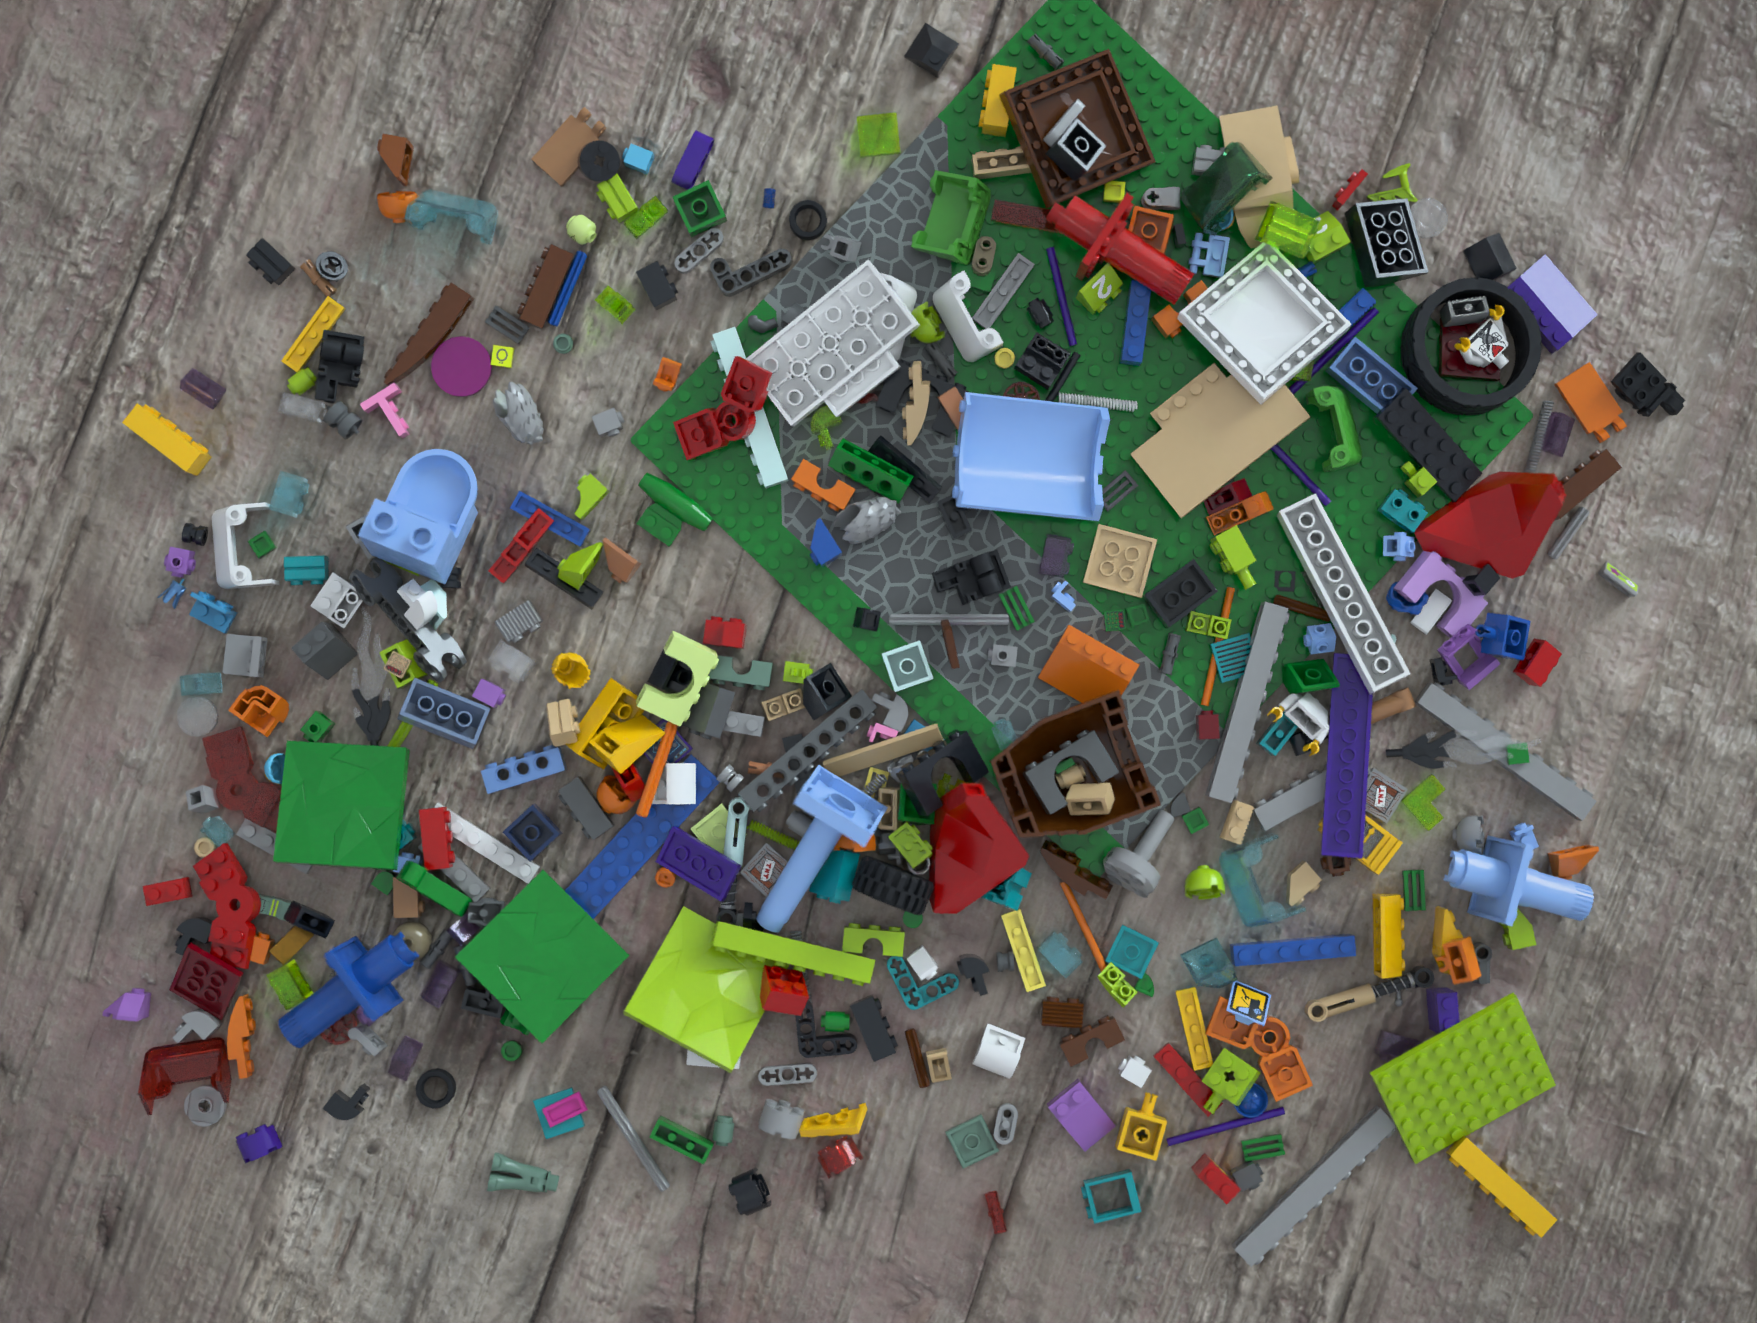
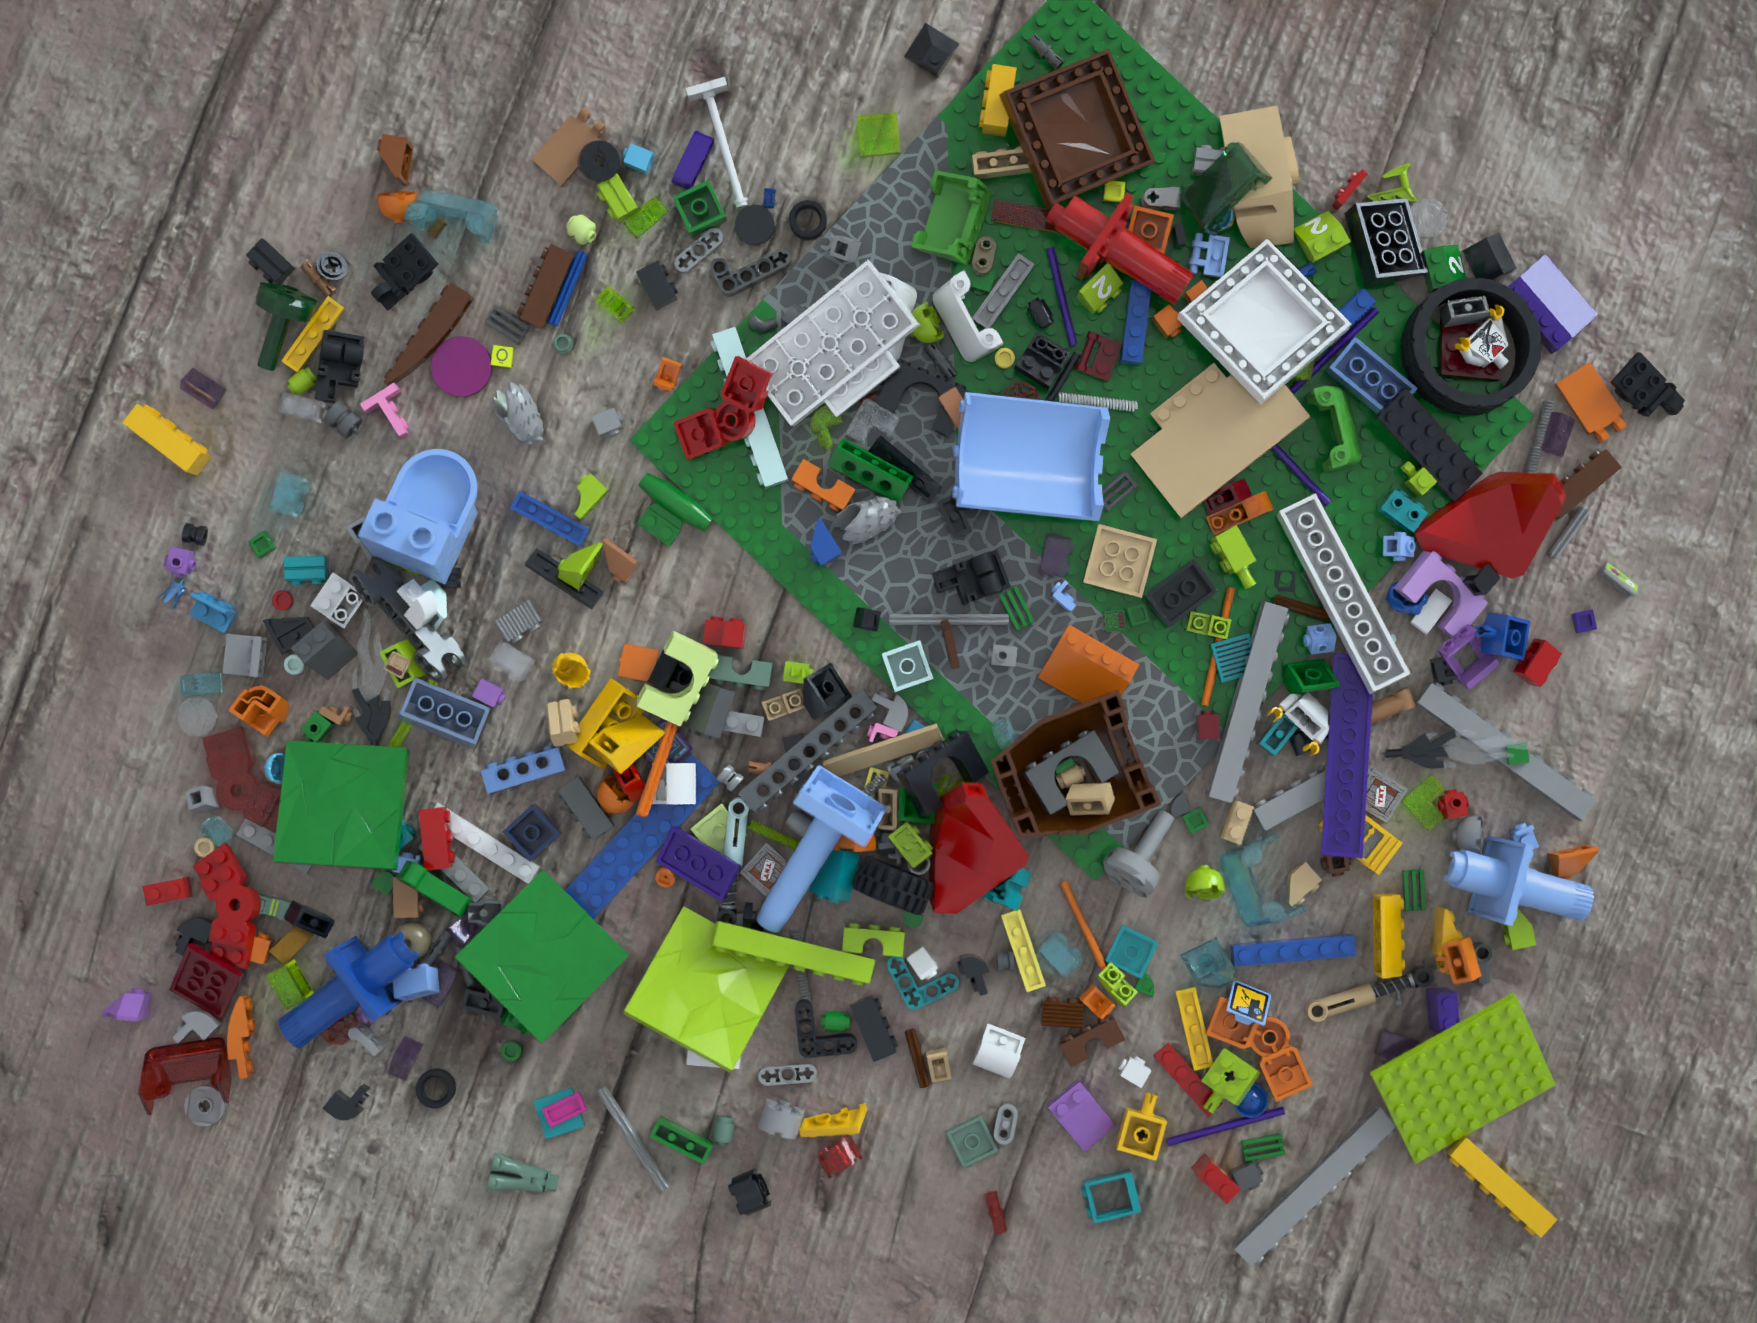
white windscreen [212,502,279,589] -> none
dark purple cylinder [236,1124,283,1164] -> none
red slope [488,508,554,584] -> none
red slope [760,965,809,1016] -> none
tan slope [902,361,930,445] -> none
reddish brown slope [1040,840,1113,899] -> none
light grey beam [1043,99,1085,147] -> none
black brick [1045,118,1106,182] -> none
dark grey pin [1159,633,1181,675] -> none
clear neon green brick [1255,201,1320,259] -> none
none -> dark green piece [255,282,318,371]
none -> black wing [263,617,314,655]
none -> red tile [272,590,294,611]
none -> light aqua tile [284,655,306,675]
none -> medium nougat bracket [319,705,353,725]
none -> black plate [371,233,439,310]
none -> light blue brick [393,964,440,1001]
none -> pearl gold piece [427,217,447,238]
none -> orange piece [618,643,659,682]
none -> white tile [686,77,748,208]
none -> black tile [735,205,775,246]
none -> clear brick [845,398,901,445]
none -> dark red plate [1074,331,1122,382]
none -> orange bracket [1079,984,1115,1020]
none -> green slope [1423,245,1466,293]
none -> red brick [1437,789,1469,820]
none -> dark purple tile [1571,609,1597,633]

